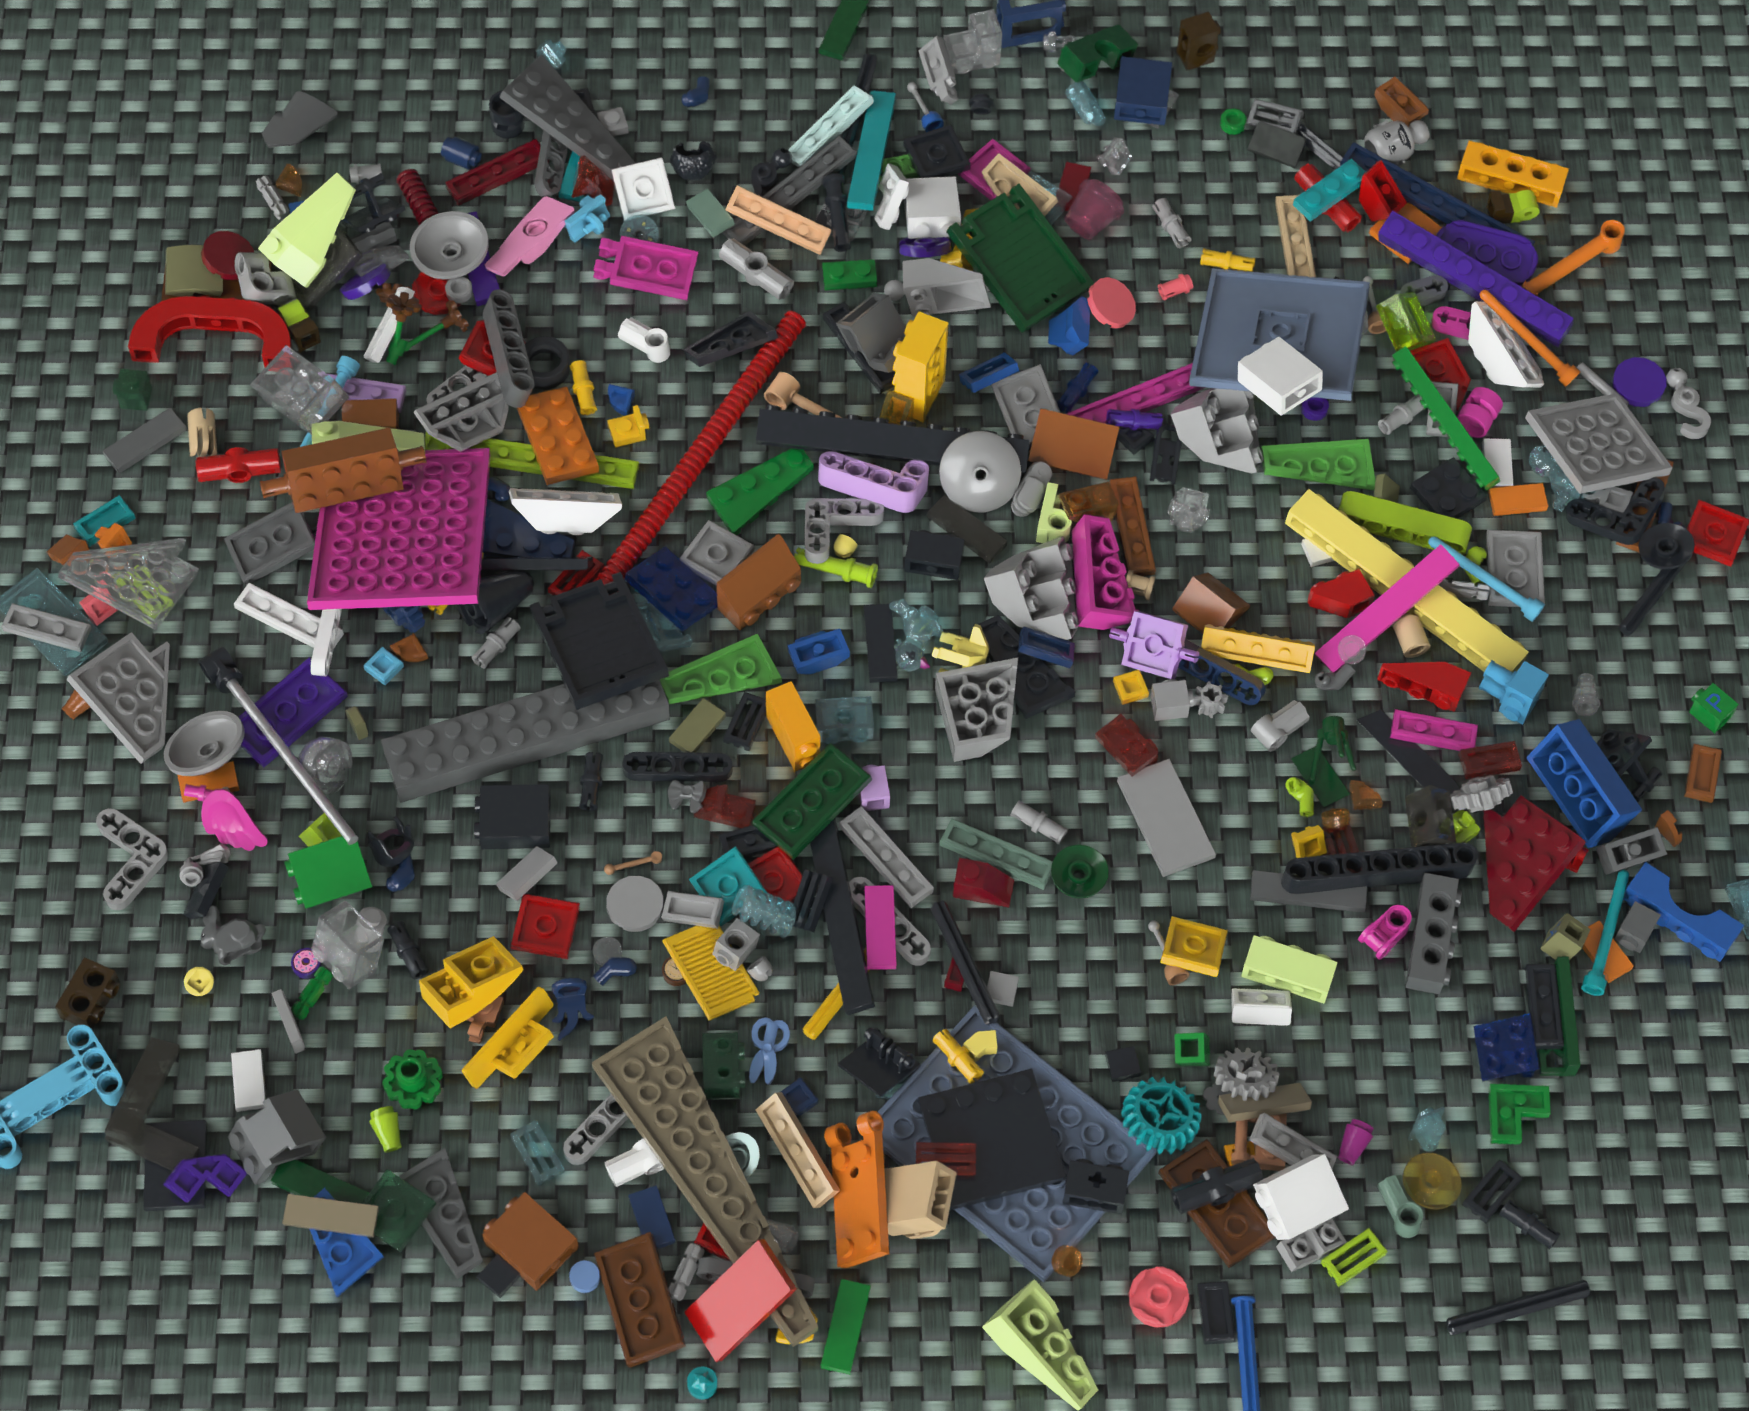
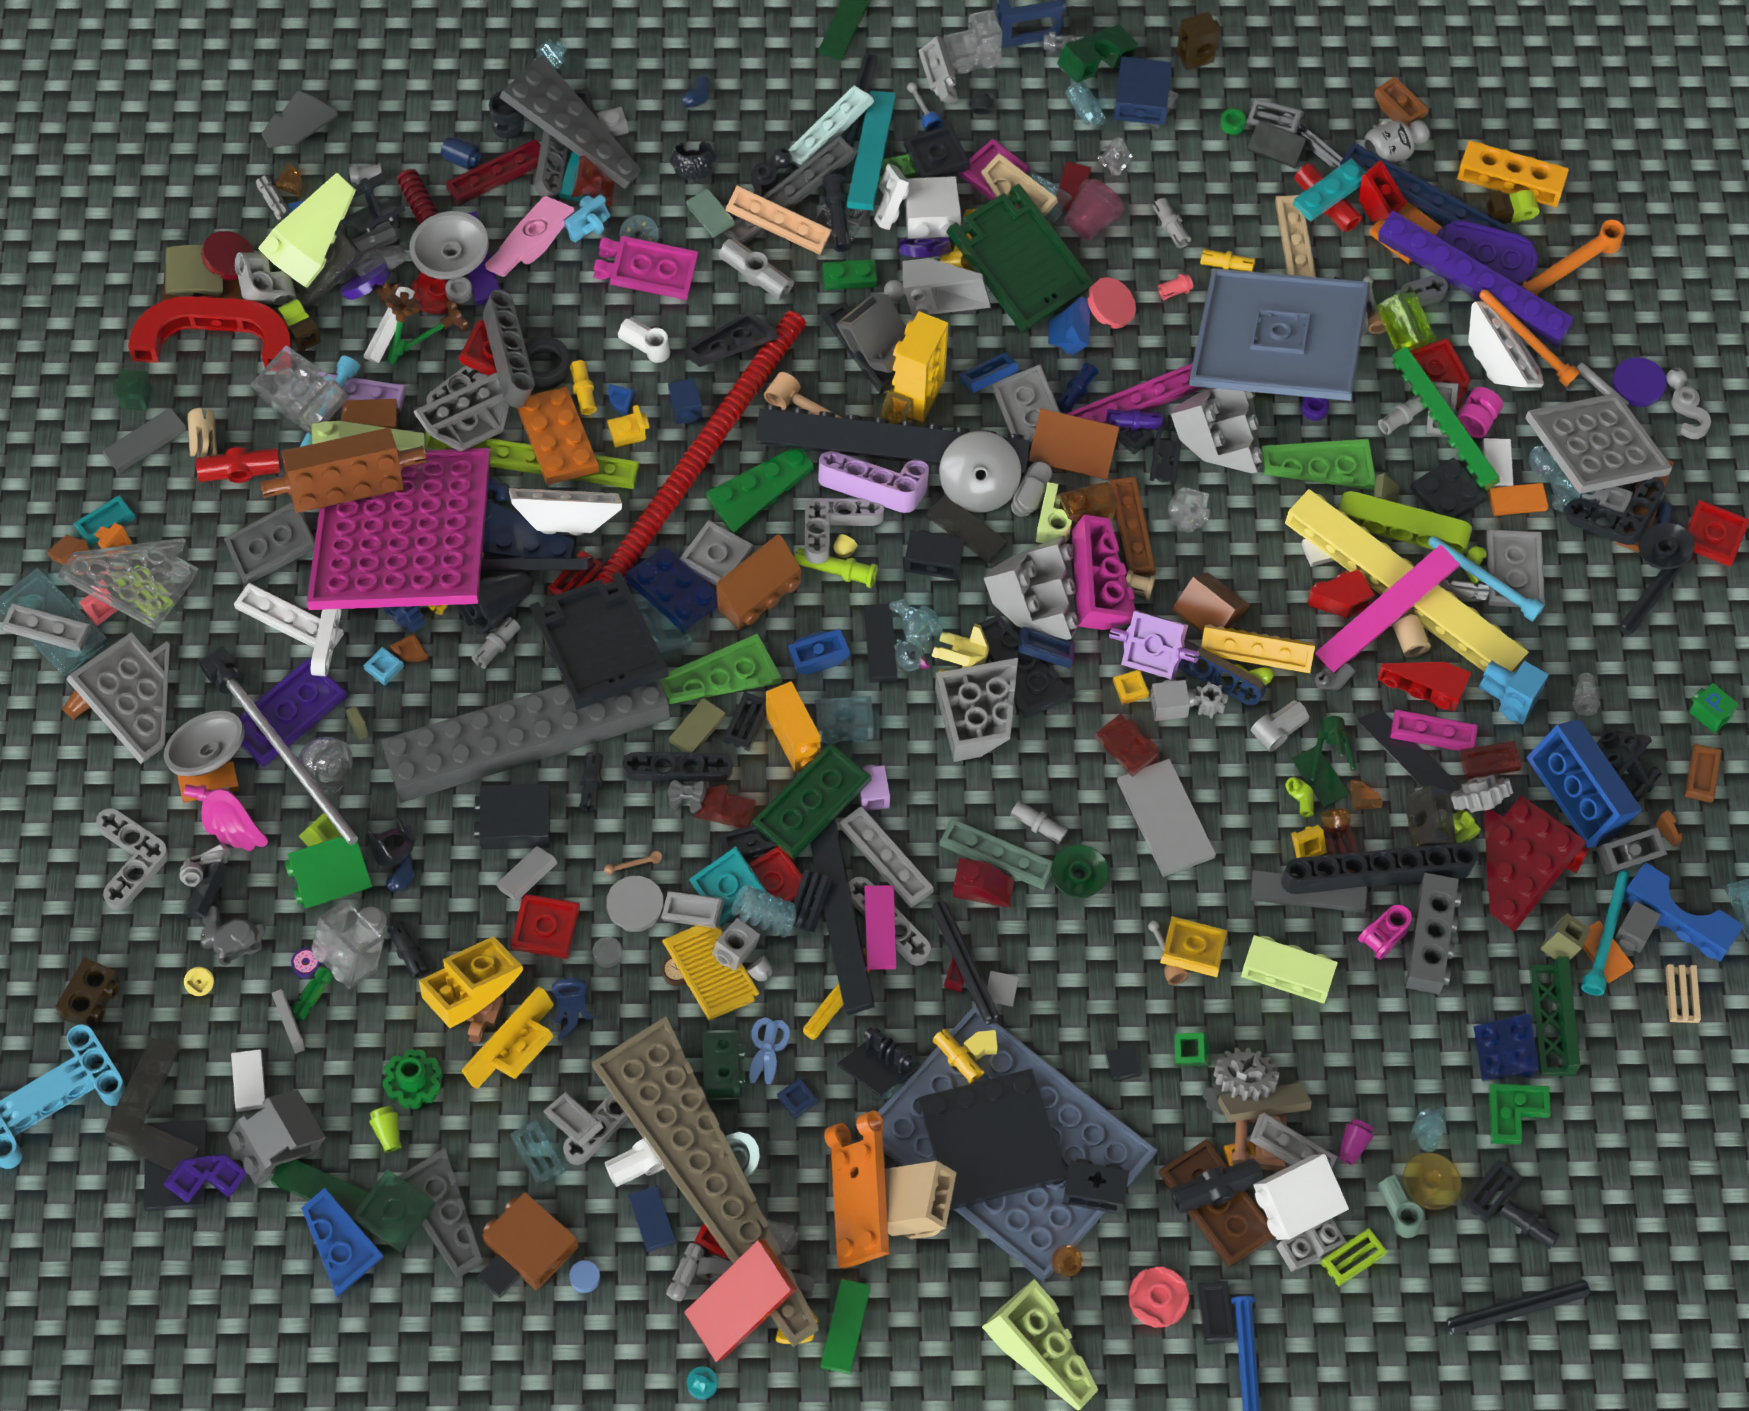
dark tan tile [282,1194,379,1238] -> none
dark blue arm [593,957,637,986] -> none
reddish brown tile [594,1232,686,1368] -> none
white tile [611,158,675,221] -> none
tan plate [756,1092,840,1208] -> none
clear red tile [916,1142,976,1175] -> none
teal gear [1121,1077,1202,1155] -> none
white slope [1232,988,1292,1026] -> none
white brick [1238,337,1323,416] -> none
clear tile [1338,635,1366,664] -> none
dark pink beam [1431,306,1471,340] -> none
black tile [1525,964,1564,1049] -> none
none -> light grey tile [544,1092,603,1147]
none -> dark blue brick [668,378,702,424]
none -> tan tile [1666,964,1701,1023]

